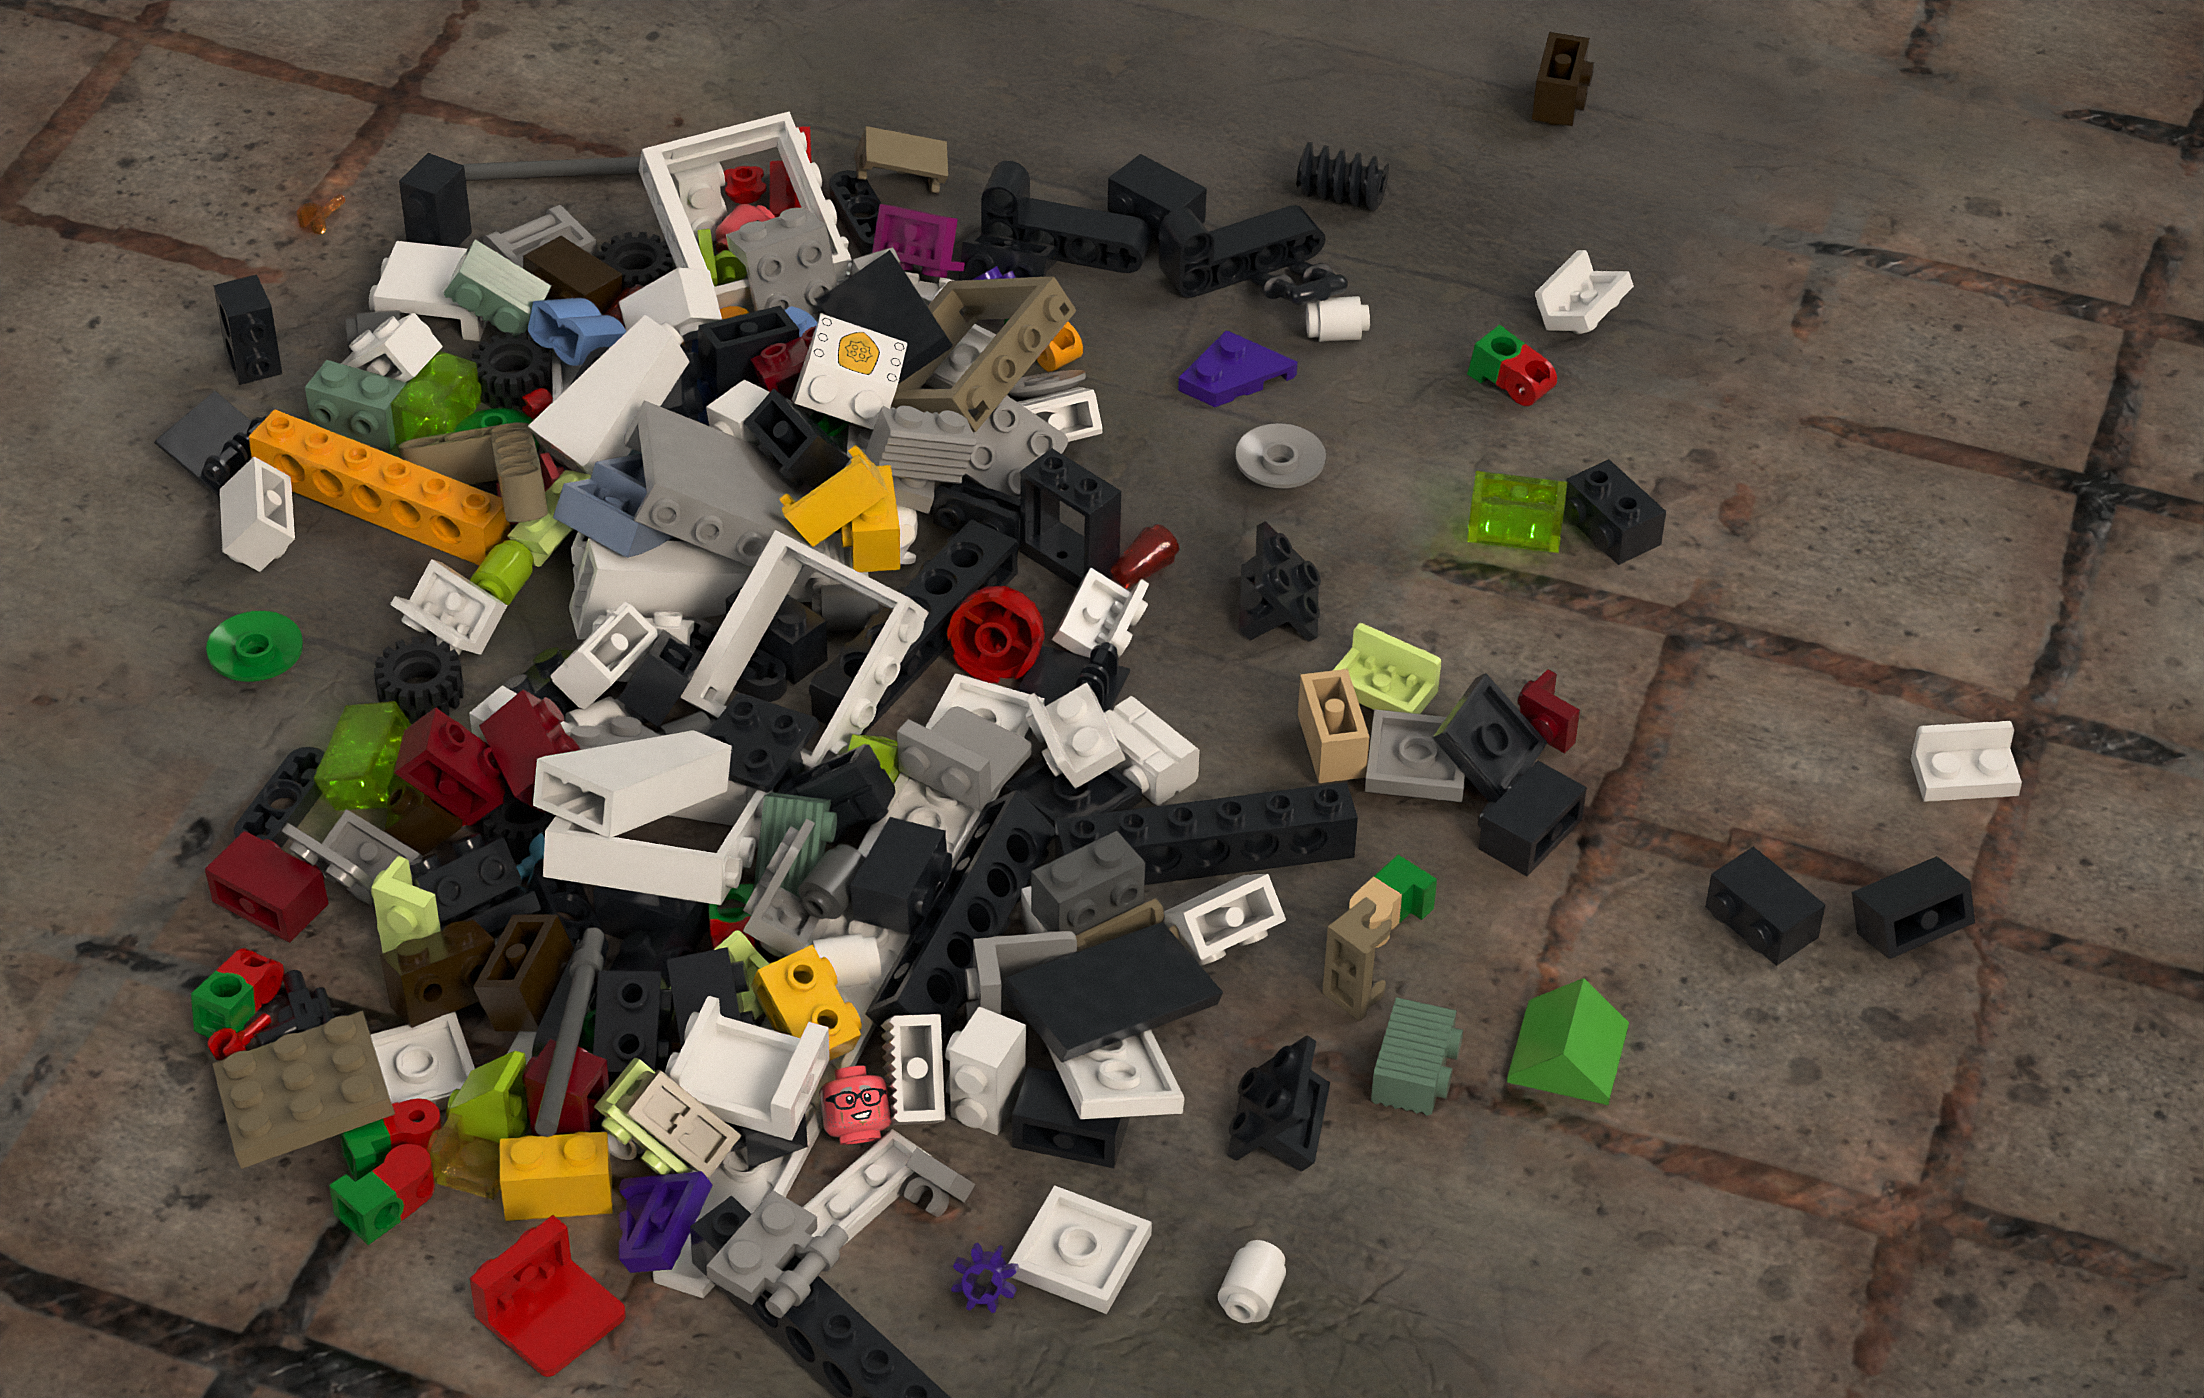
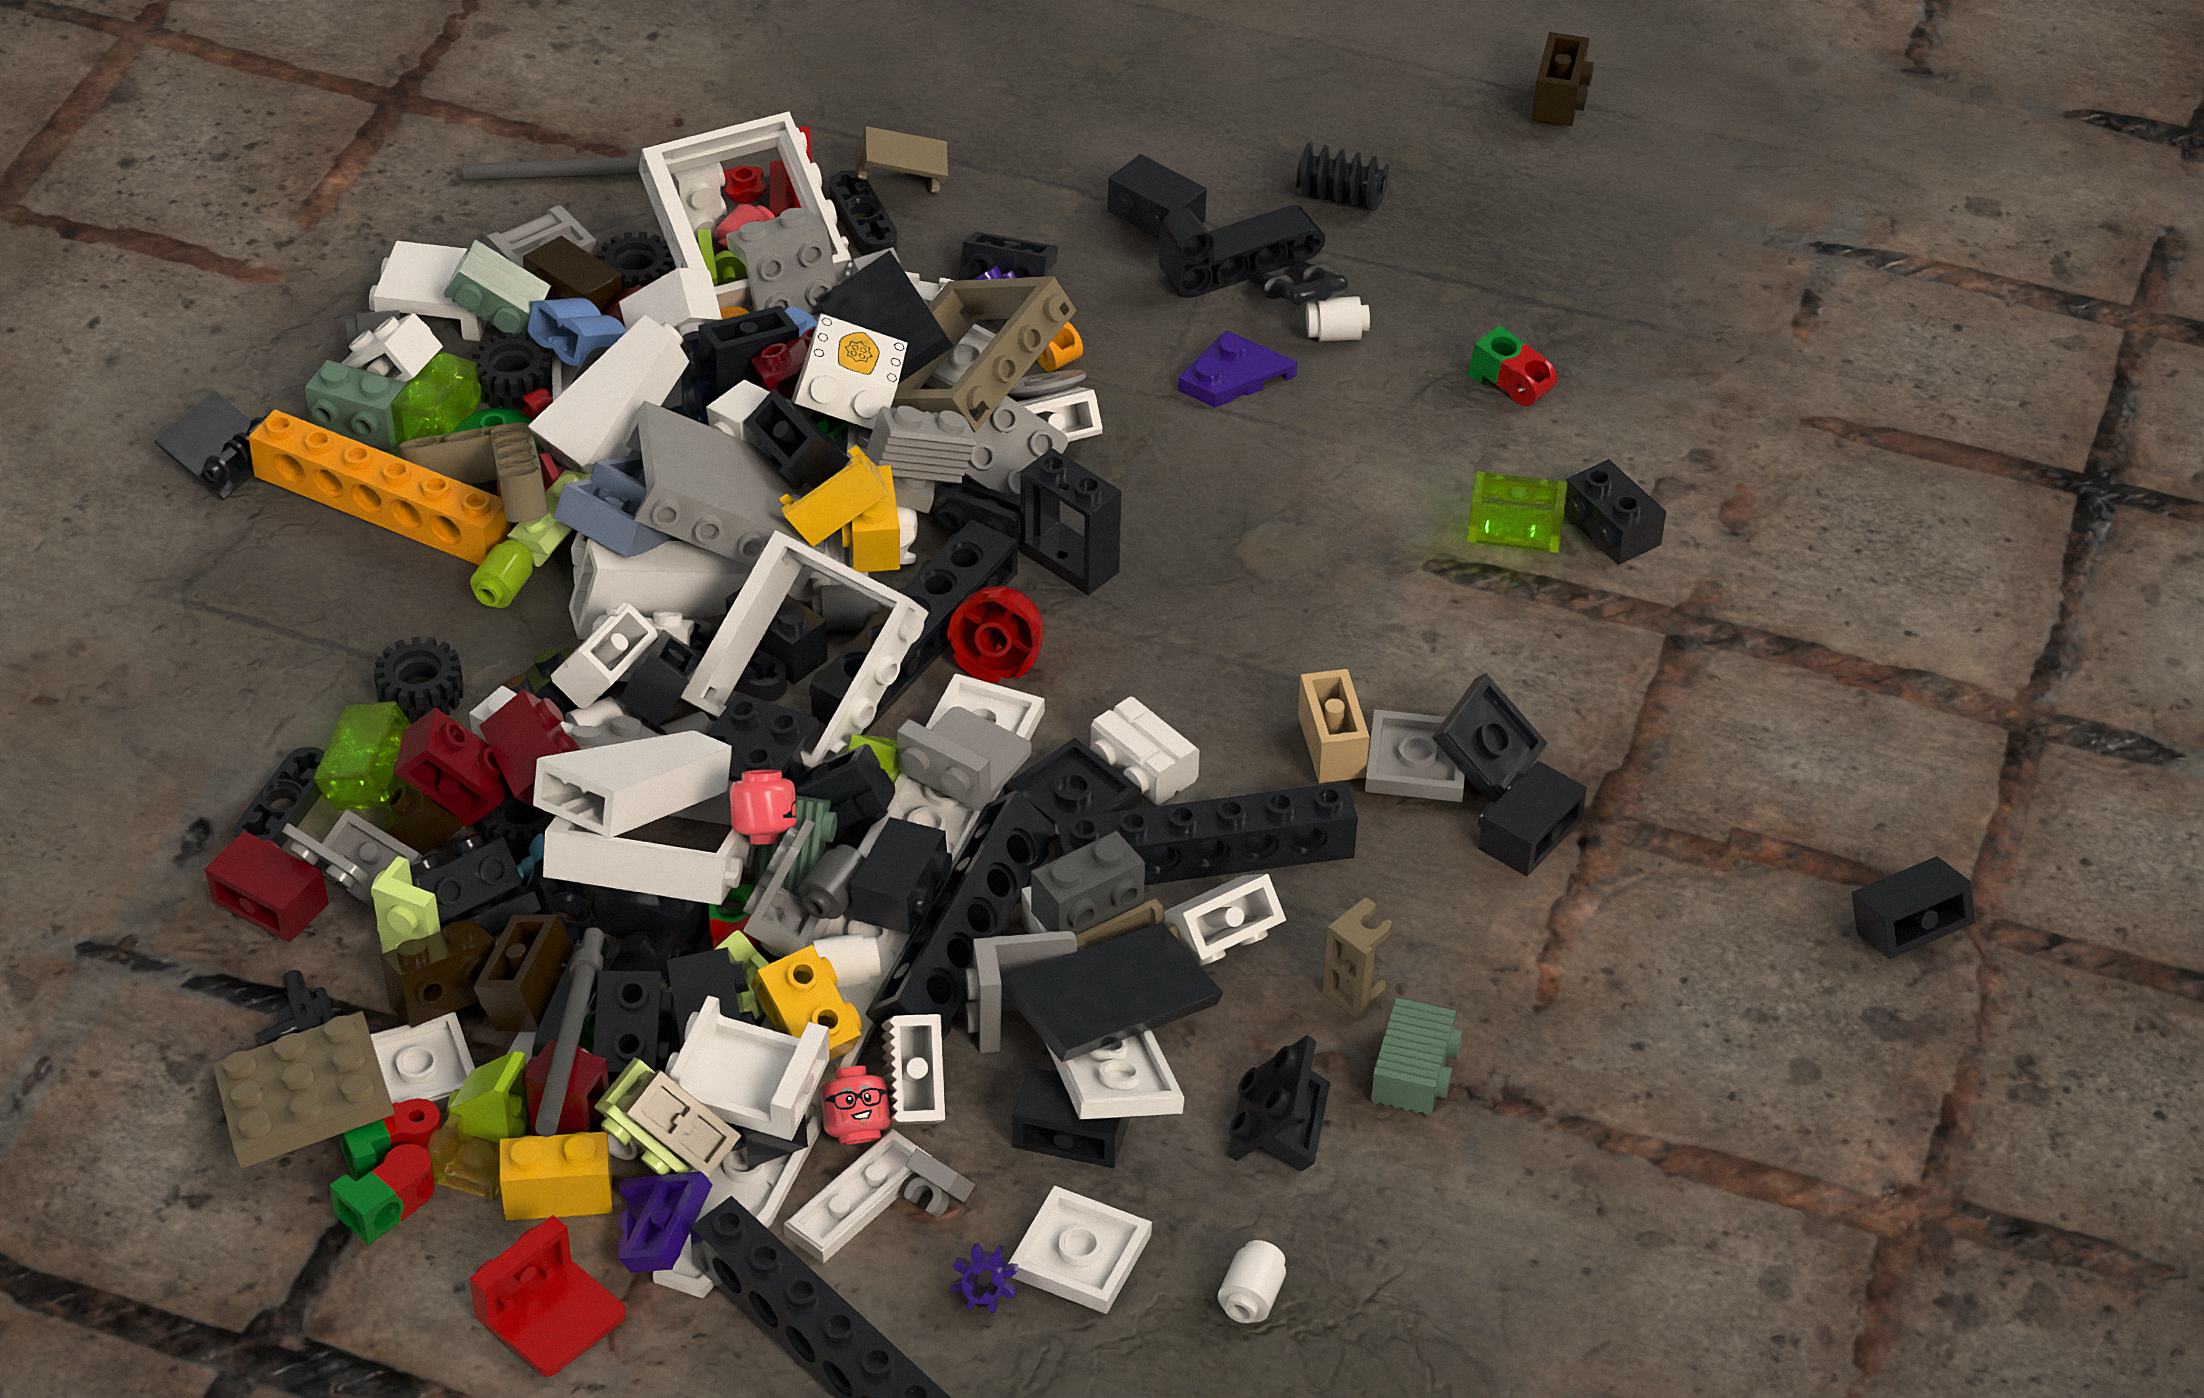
green leg [191,948,284,1038] -> none
green dish [206,611,303,682] -> none
red hand [208,1013,272,1061] -> none
black brick [213,274,282,385] -> none
white brick [220,457,295,572] -> none
clear orange hand [297,194,346,234] -> none
white bracket [390,559,508,655] -> none
black brick [399,153,472,247] -> none
light grey plate [706,1190,849,1318] -> none
magenta bracket [872,204,965,278] -> none
white brick [945,1007,1026,1135] -> none
black beam [981,161,1153,273] -> none
black hinge [1017,642,1130,713] -> none
white bracket [1026,683,1126,789] -> none
white bracket [1052,568,1149,658] -> none
clear red cone [1111,524,1180,588] -> none
light grey dish [1235,423,1326,488] -> none
black bracket [1239,521,1321,642] -> none
yellowish green bracket [1333,623,1441,714] -> none
green leg [1349,854,1437,948] -> none
bright green slope [1507,978,1629,1105] -> none
dark red bracket [1517,669,1580,754] -> none
white bracket [1535,250,1634,334] -> none
black brick [1705,846,1826,966] -> none
white bracket [1910,721,2022,801] -> none
none -> coral head [730,770,796,845]

